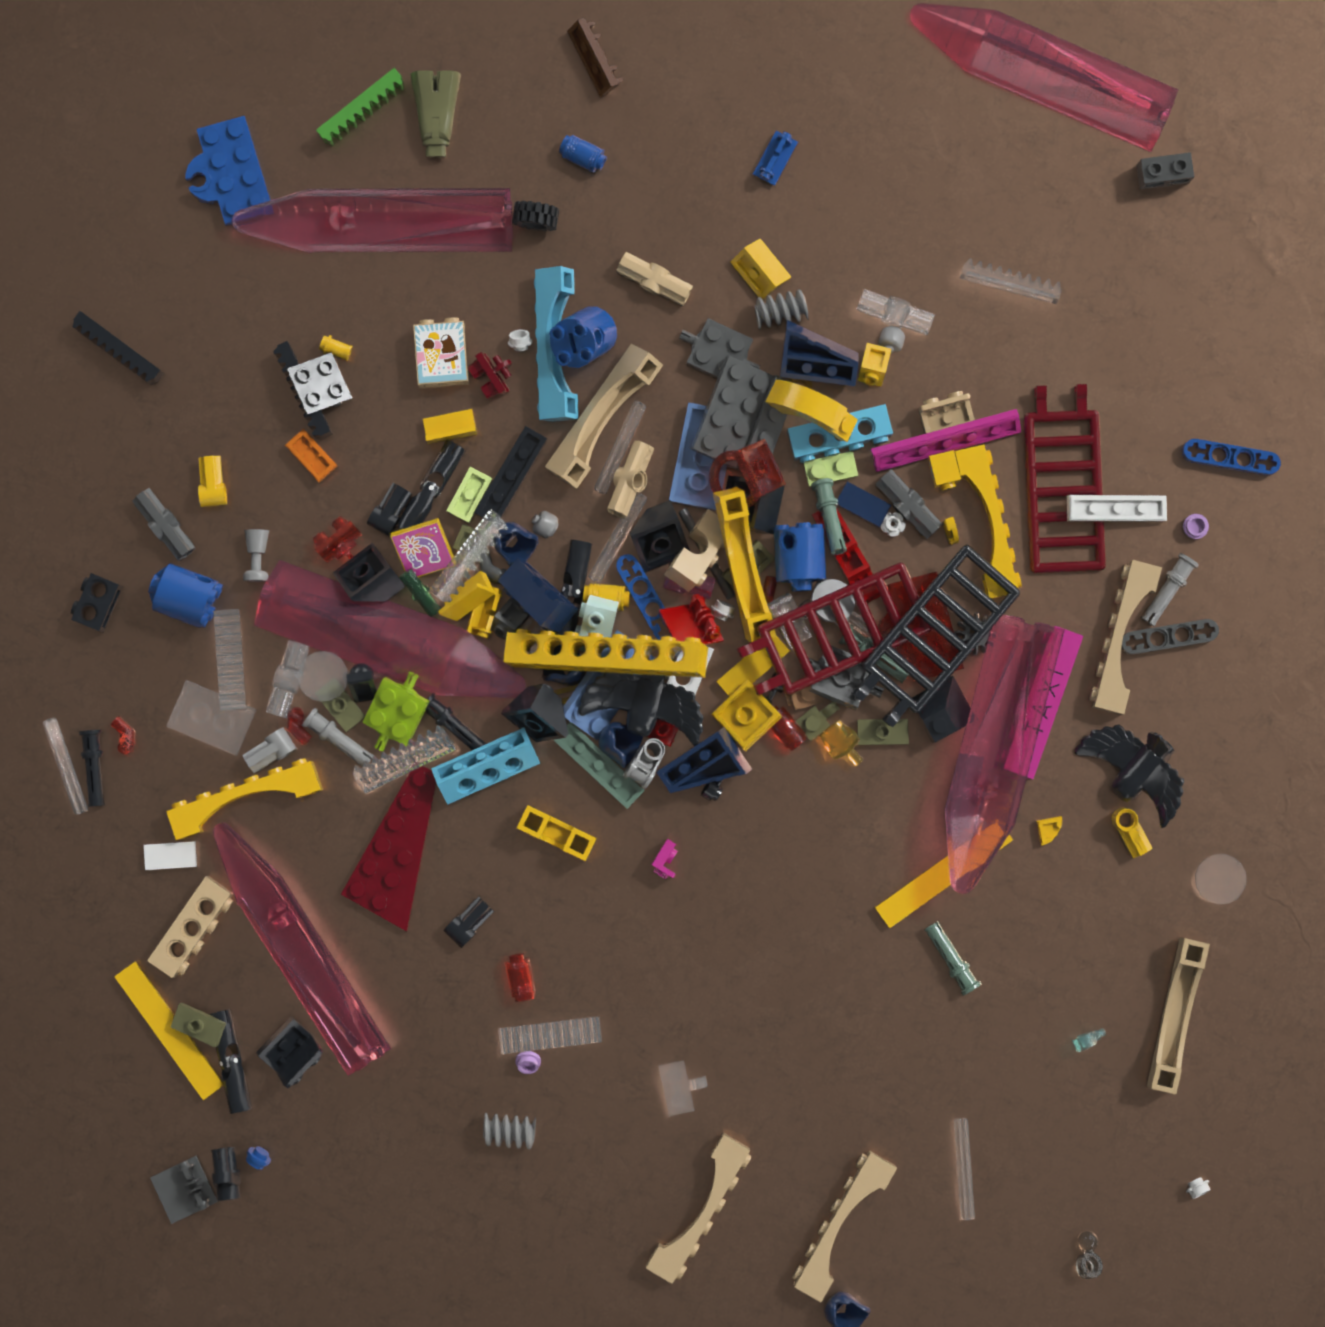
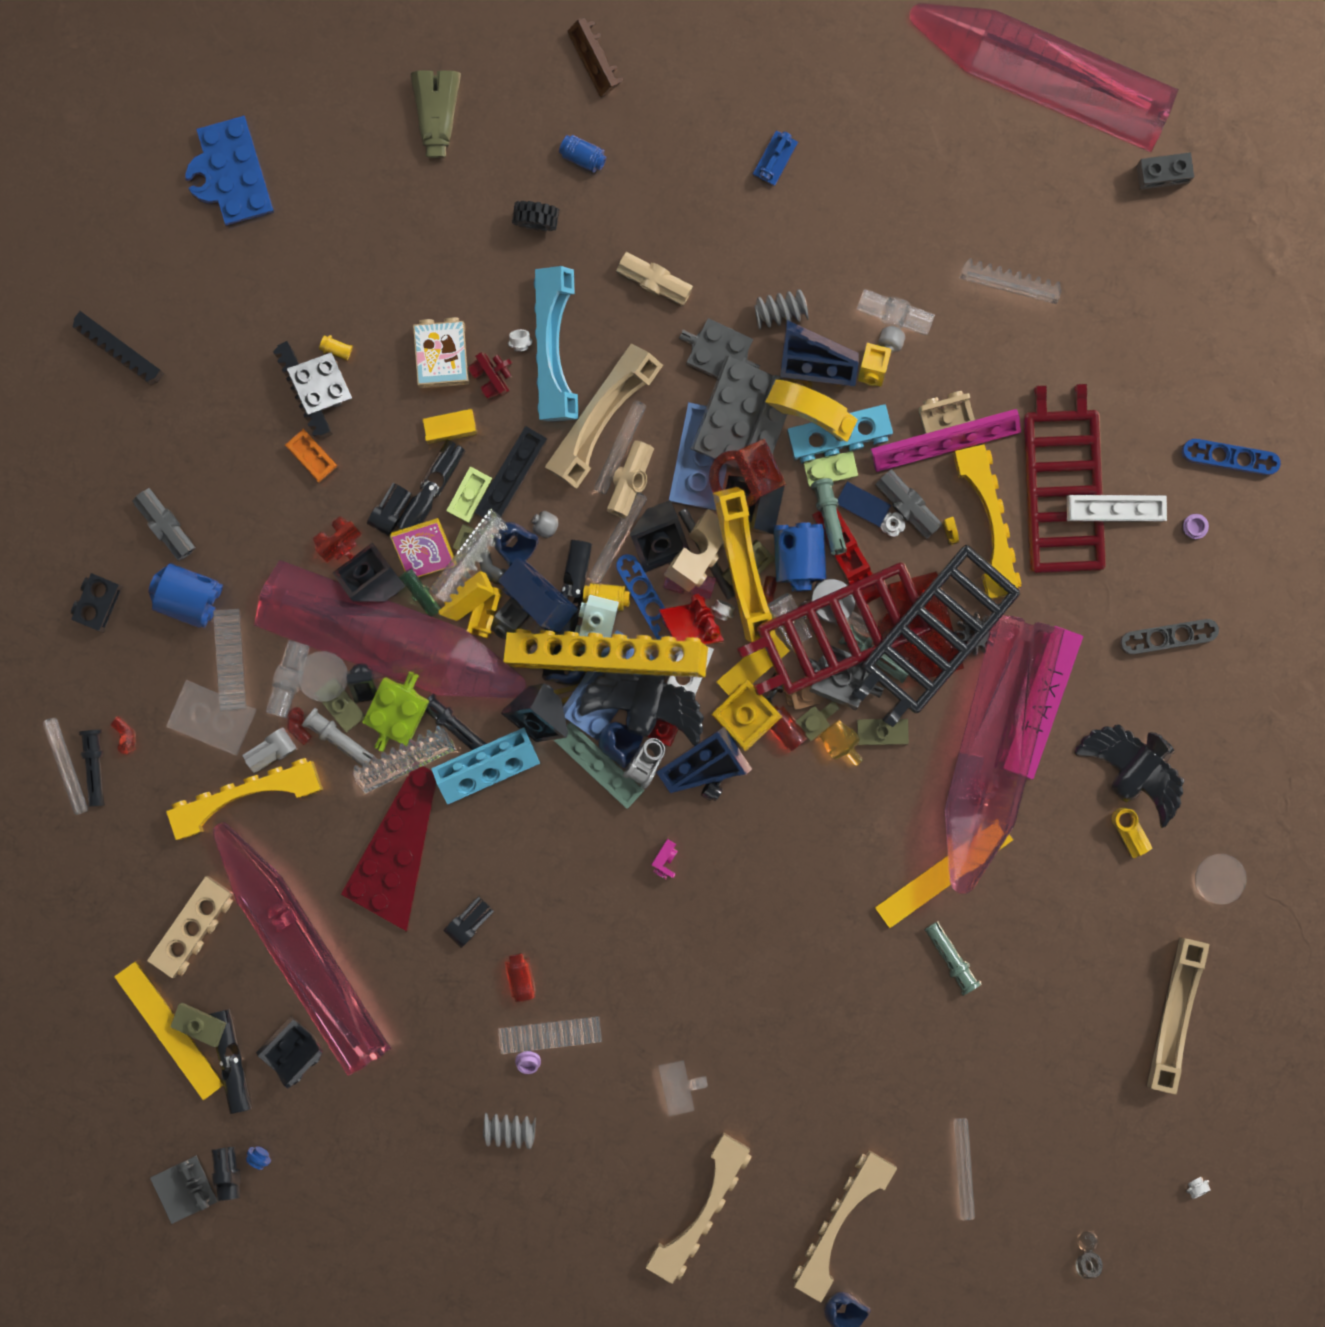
white tile [144,841,197,870] -> none
yellow piece [198,456,227,507] -> none
clear pink piece [232,188,513,253] -> none
light grey piece [243,529,269,582] -> none
bright green gear [316,67,404,147] -> none
yellow arch [517,805,597,861] -> none
blue cylinder [549,306,617,368] -> none
yellow panel [730,239,791,300] -> none
black slope [912,676,977,744] -> none
yellow brick [927,450,961,491] -> none
yellow tile [1036,816,1062,846] -> none
clear light blue piece [1072,1028,1106,1052] -> none
tan arch [1089,560,1162,715] -> none
light grey pin [1141,553,1199,627] -> none

